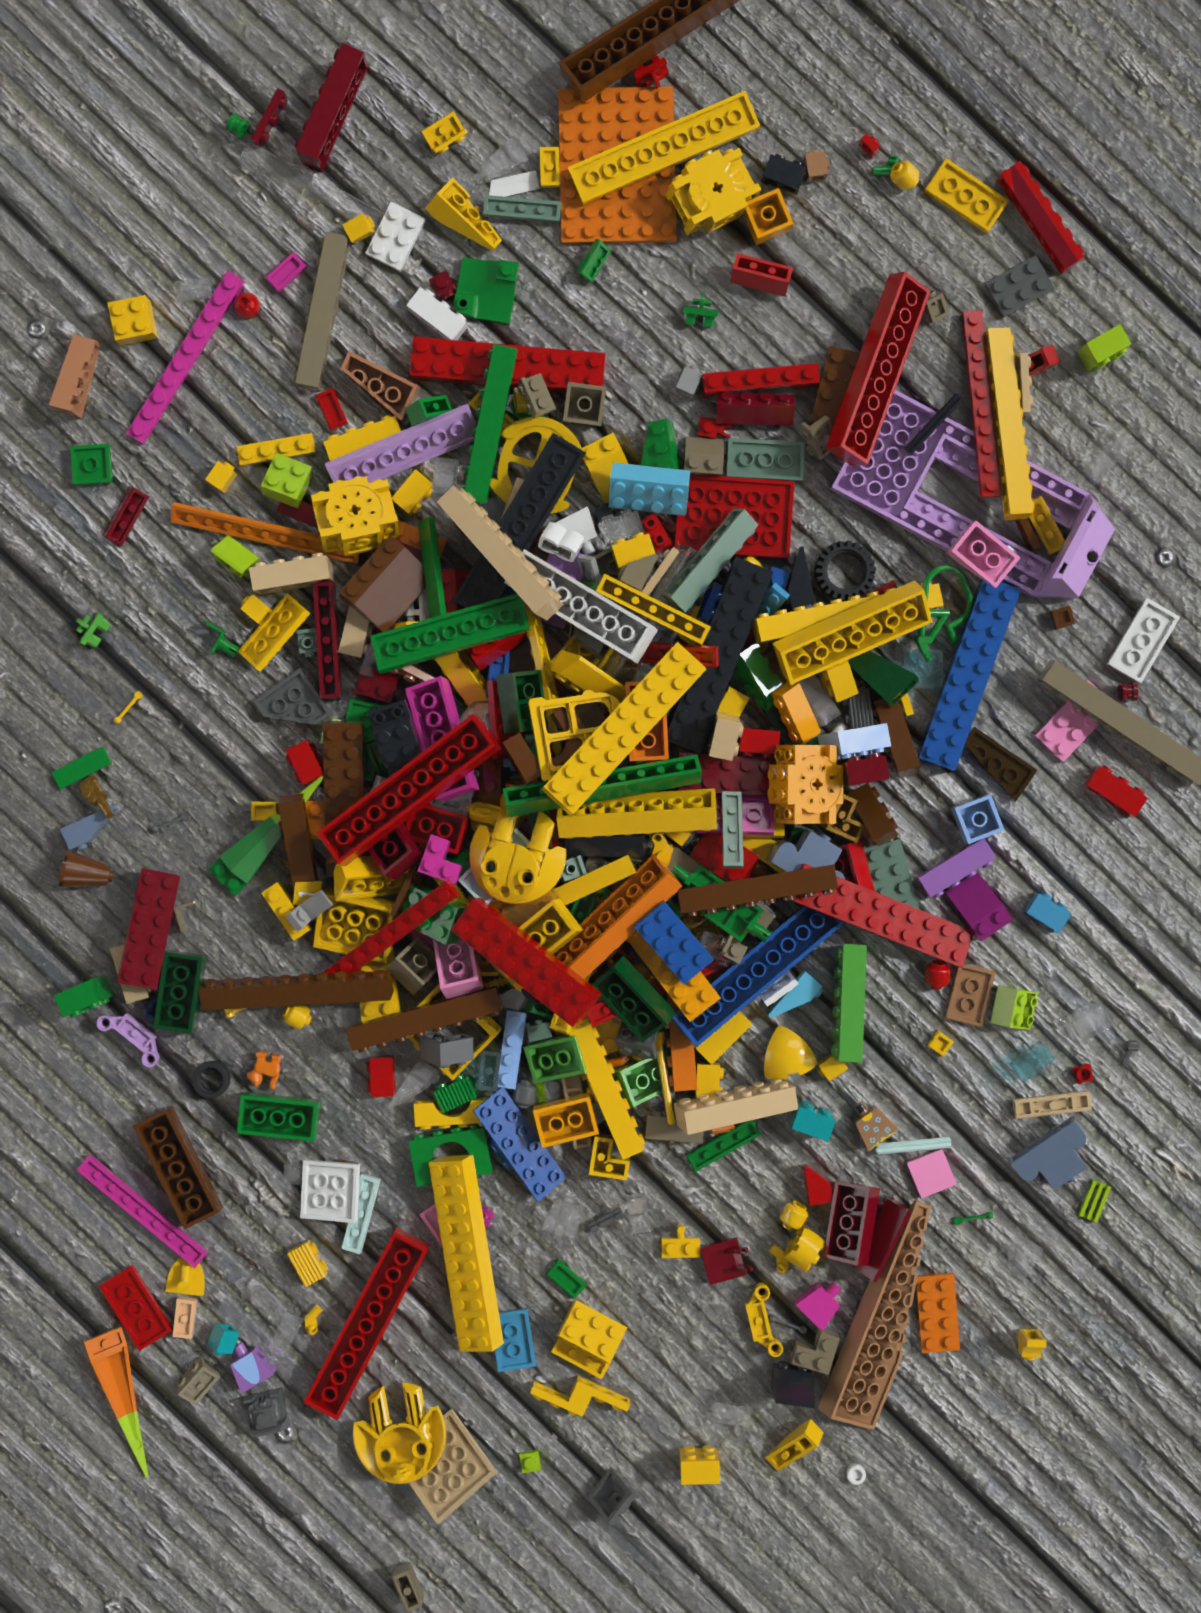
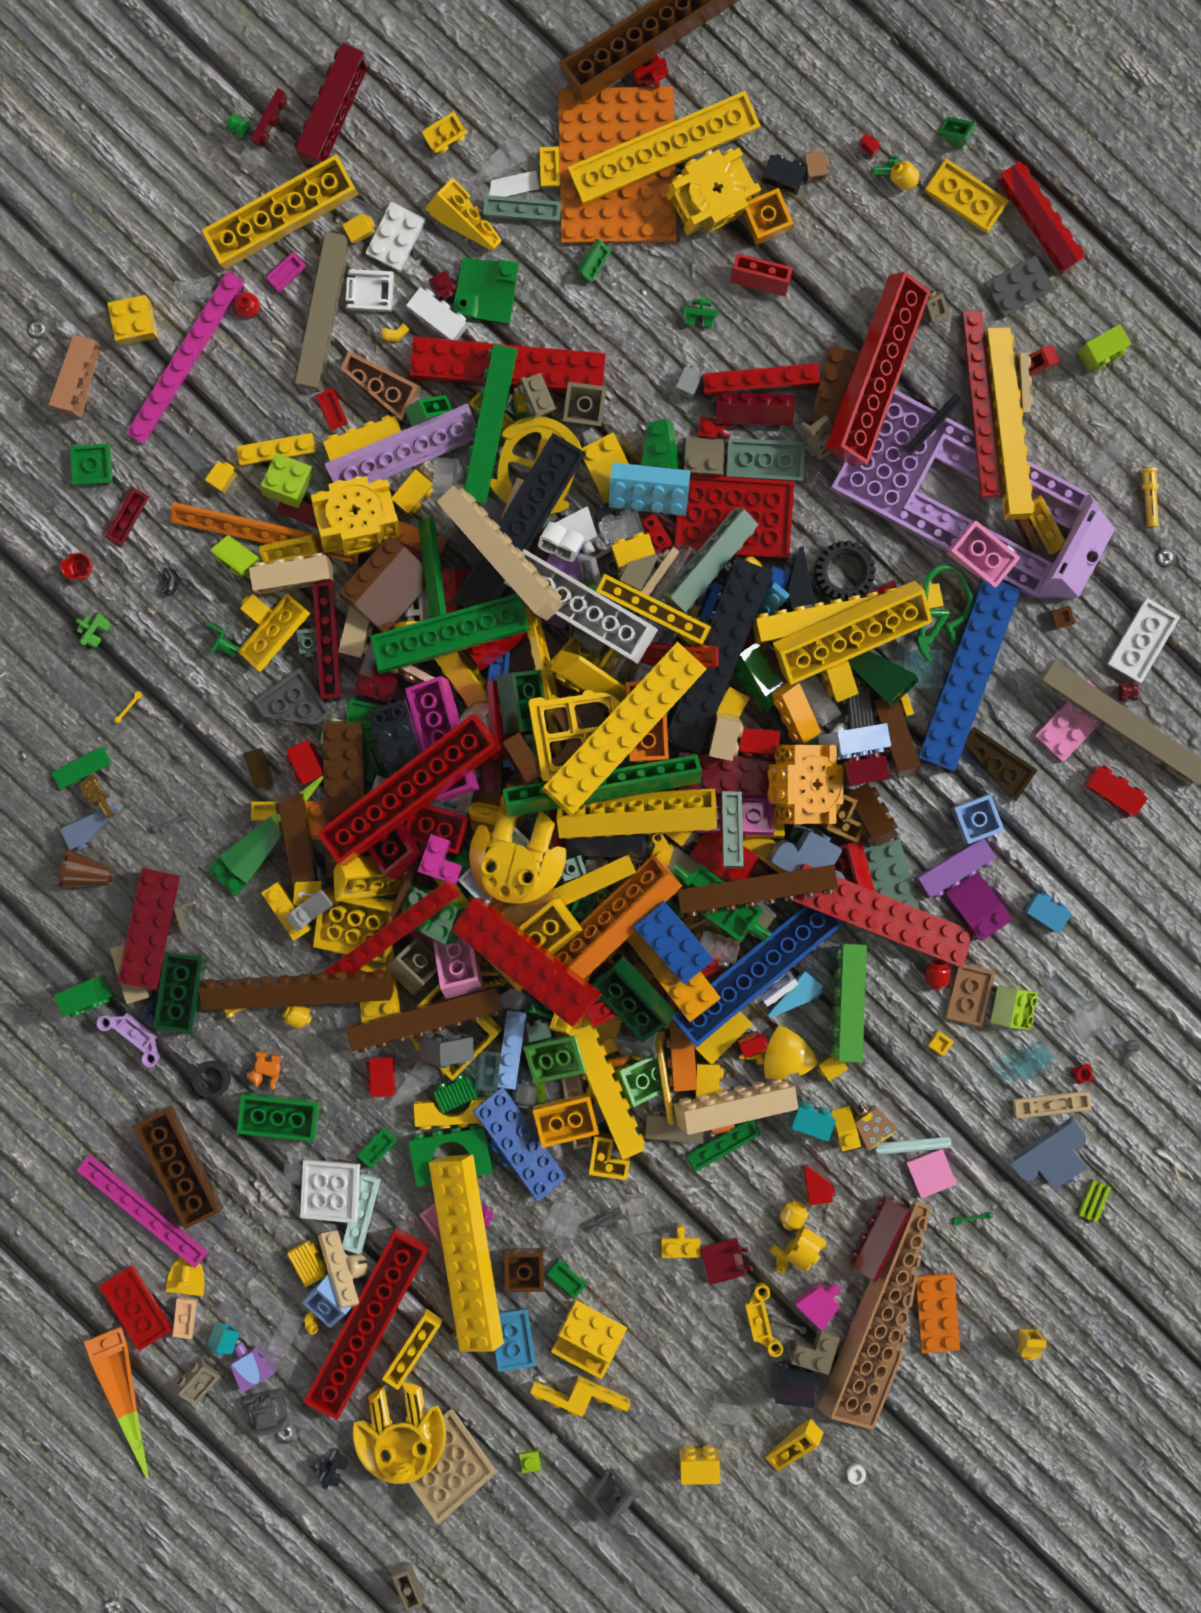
dark tan bracket [718,935,748,965] -> none
dark red brick [823,1180,880,1266] -> none
none -> red hair [61,552,93,582]
none -> black arm [162,567,179,596]
none -> yellow brick [202,154,359,270]
none -> dark brown tile [244,748,274,790]
none -> yellow plate [258,535,319,565]
none -> light blue brick [302,1274,351,1328]
none -> black hips [314,1448,349,1489]
none -> tan plate [318,1230,368,1309]
none -> white container [346,269,394,312]
none -> green plate [358,1127,398,1169]
none -> yellow arm [380,323,410,342]
none -> yellow brick [382,1309,442,1390]
none -> reddish brown brick [504,1248,544,1293]
none -> red brick [737,1030,769,1059]
none -> yellow hand [739,1052,765,1065]
none -> yellow slope [831,1106,861,1151]
none -> green slope [937,117,977,150]
none -> yellow pin [1140,468,1159,527]

